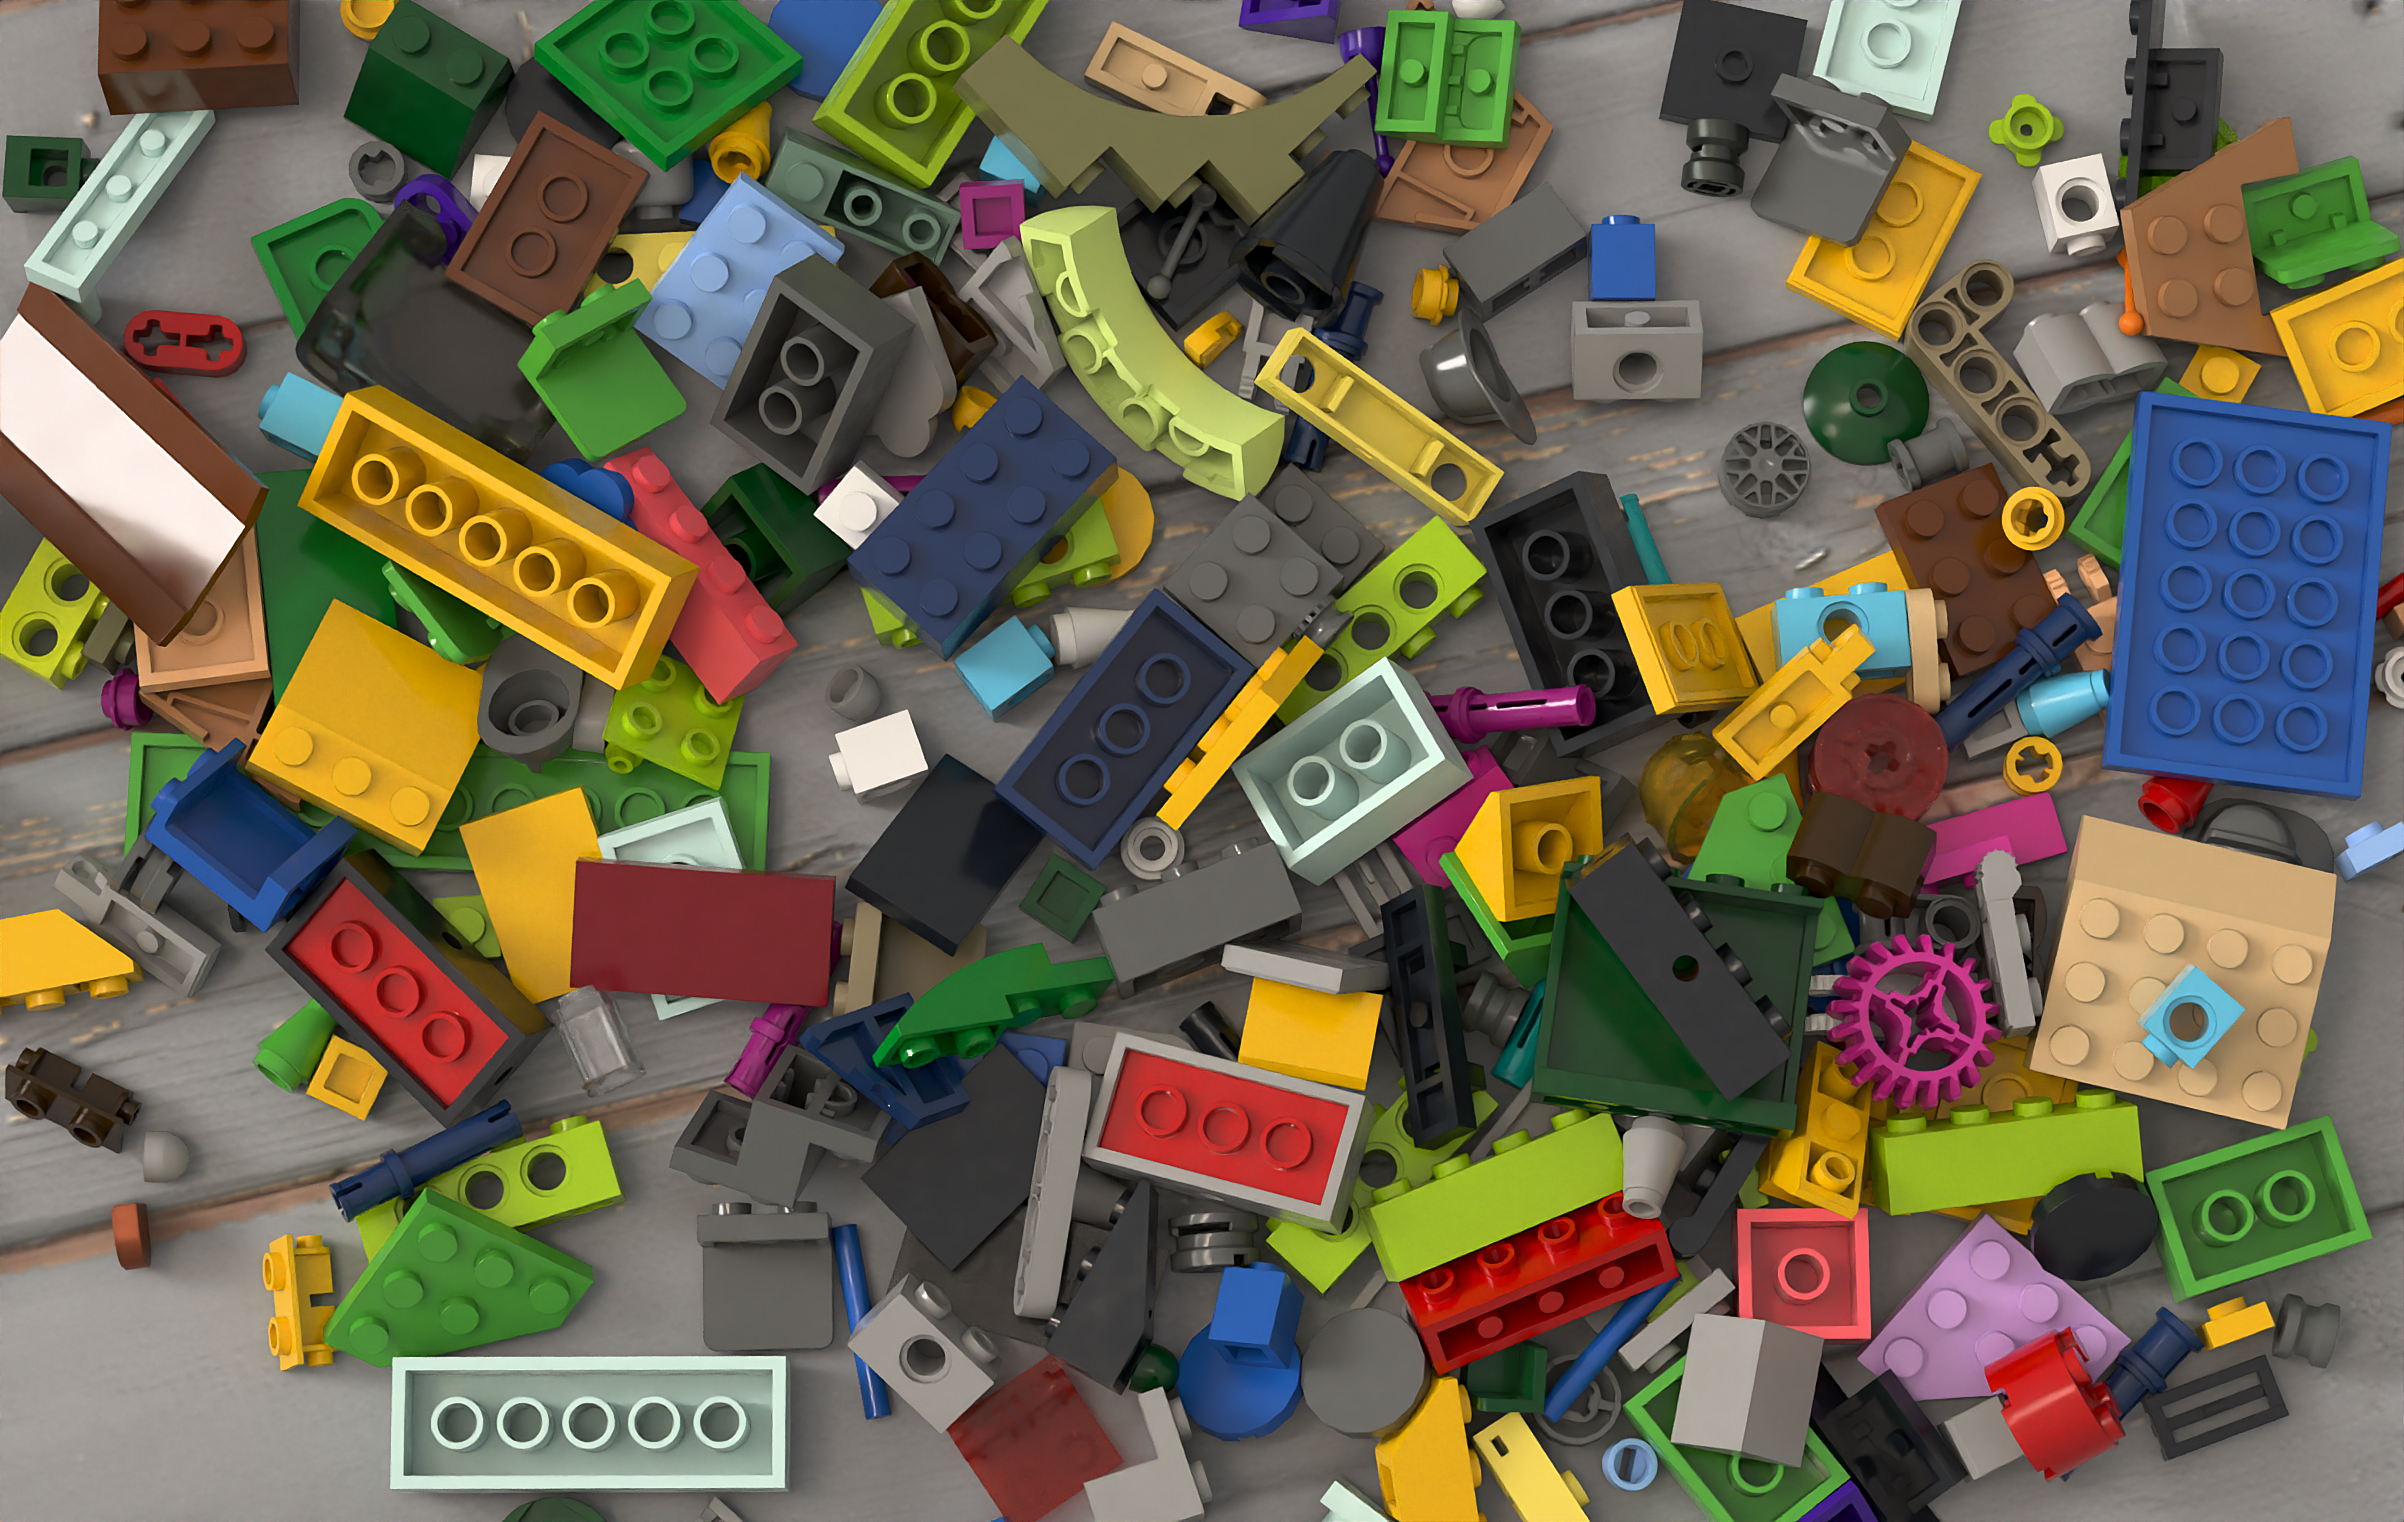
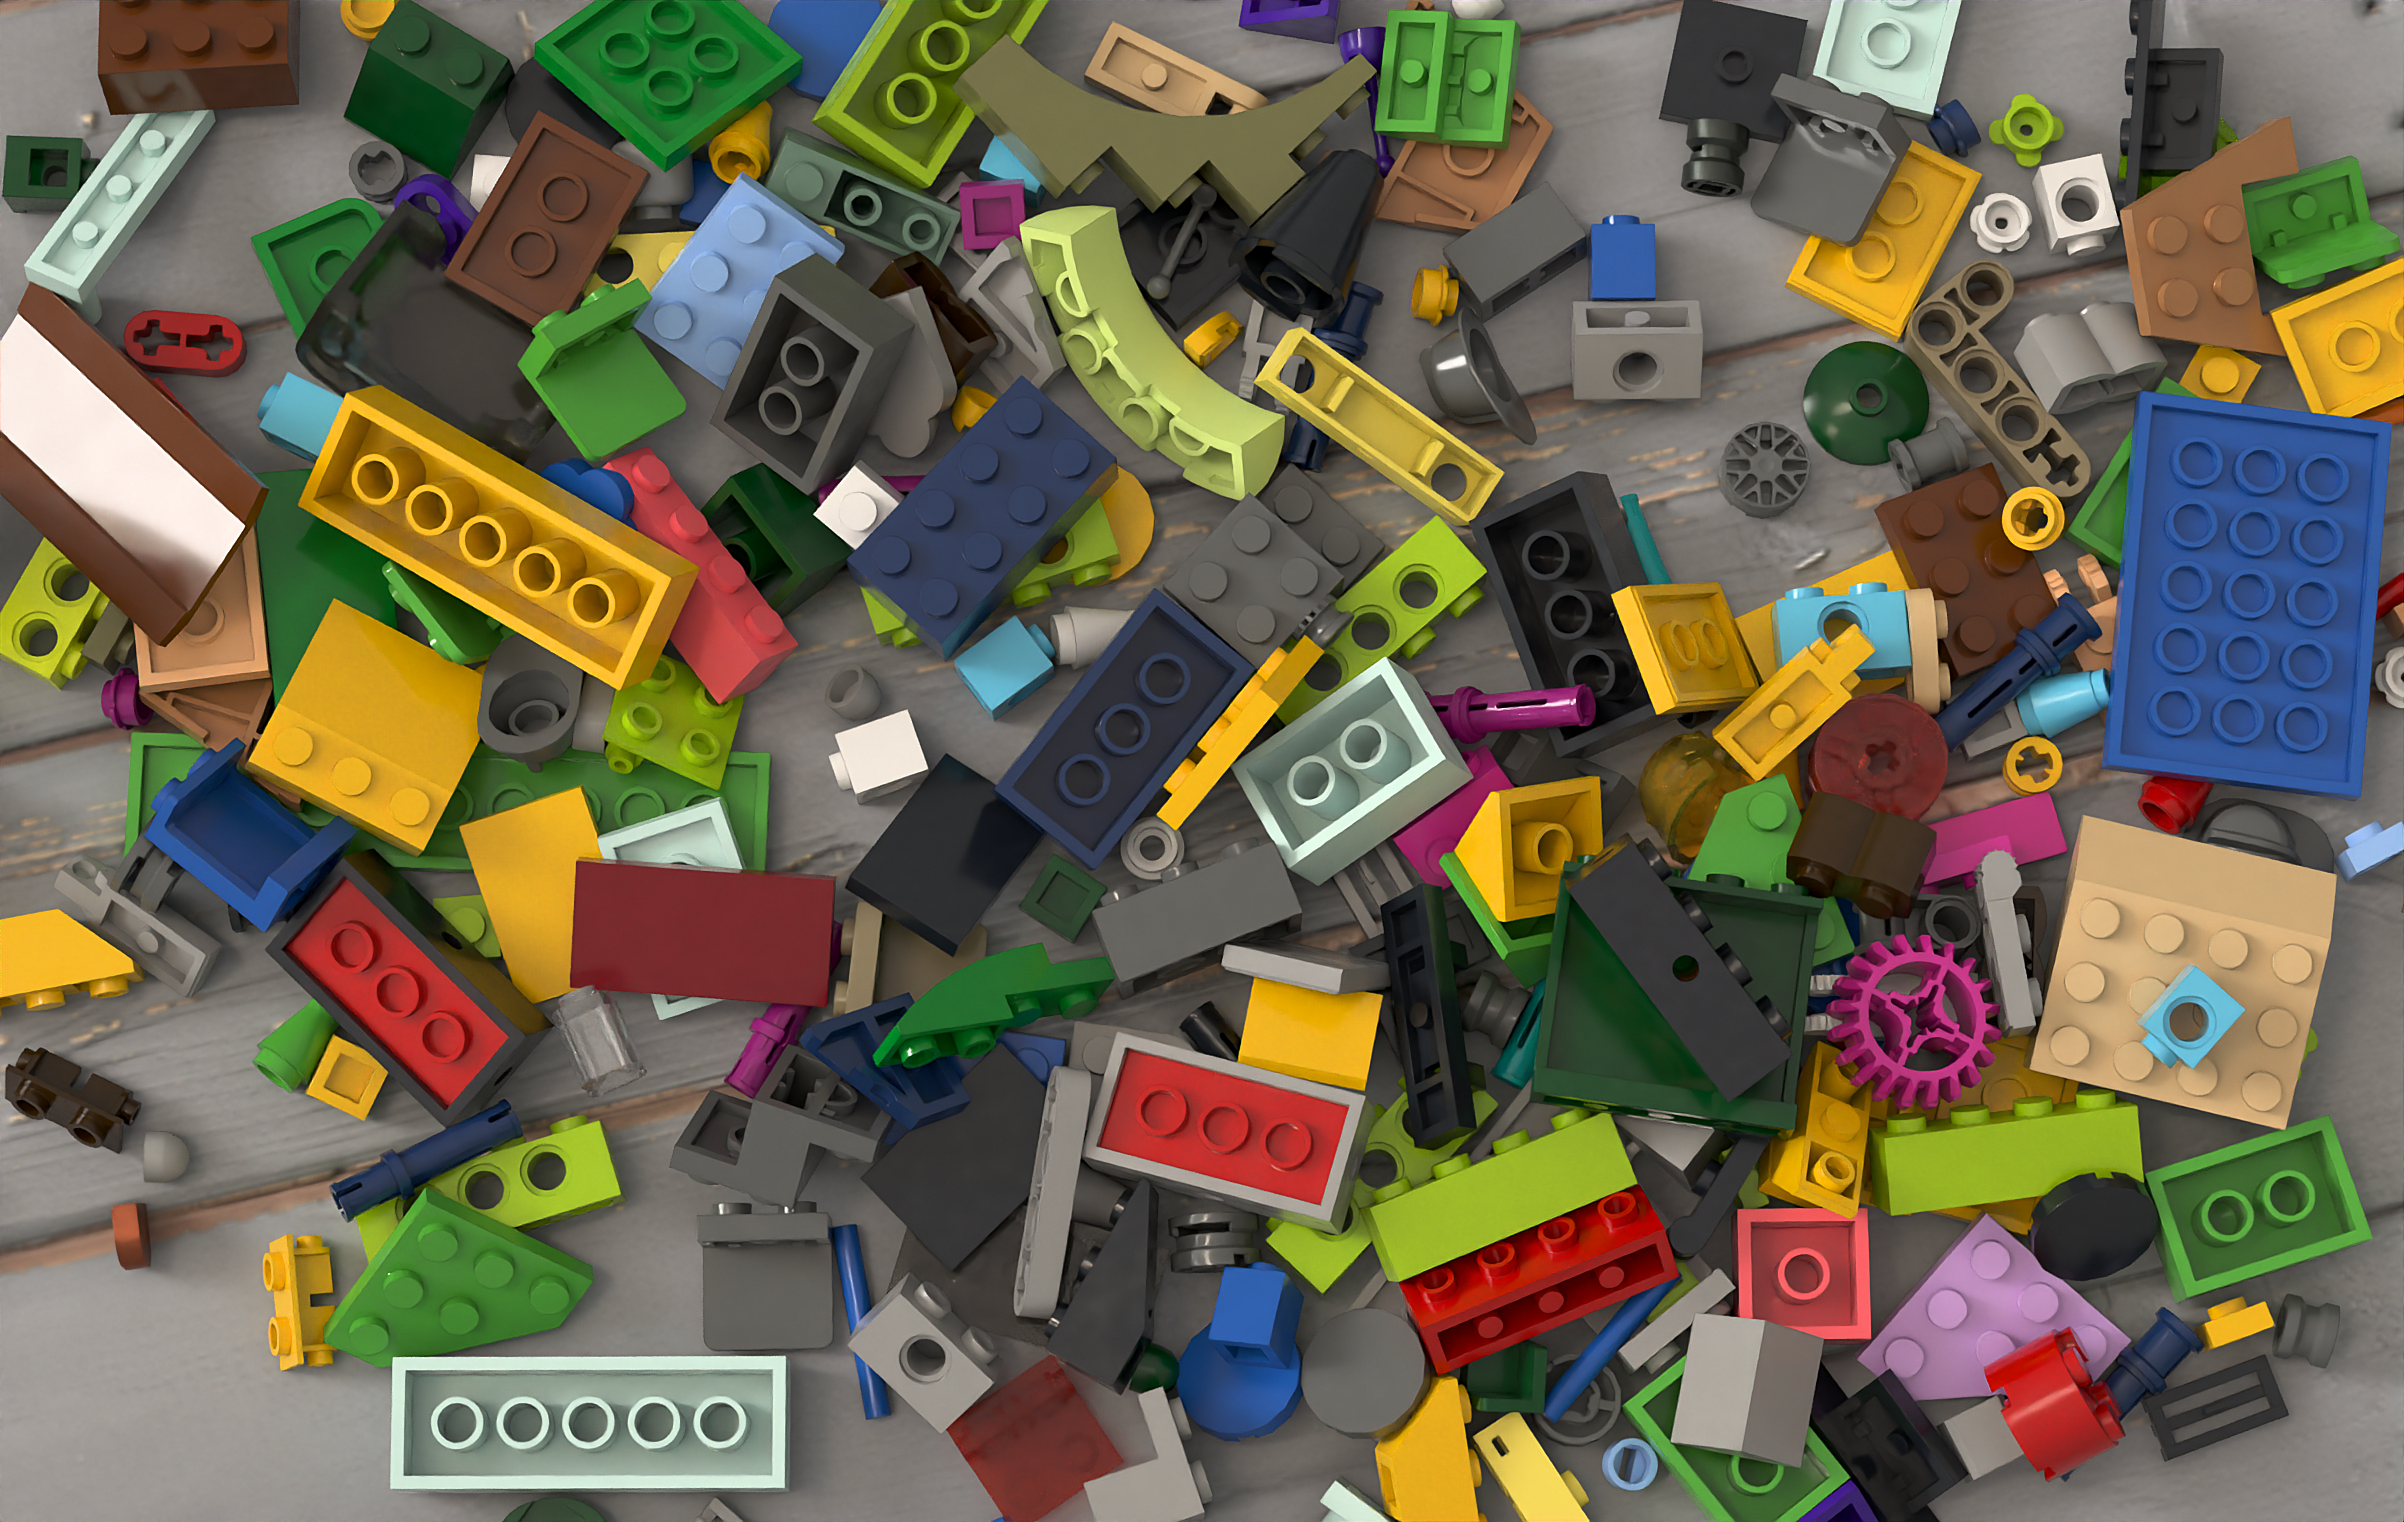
light grey cone [1622,1116,1687,1219] -> none
orange hinge [2116,245,2144,336] -> none
none -> dark blue plate [1926,99,1981,158]
none -> white plate [1970,193,2032,254]

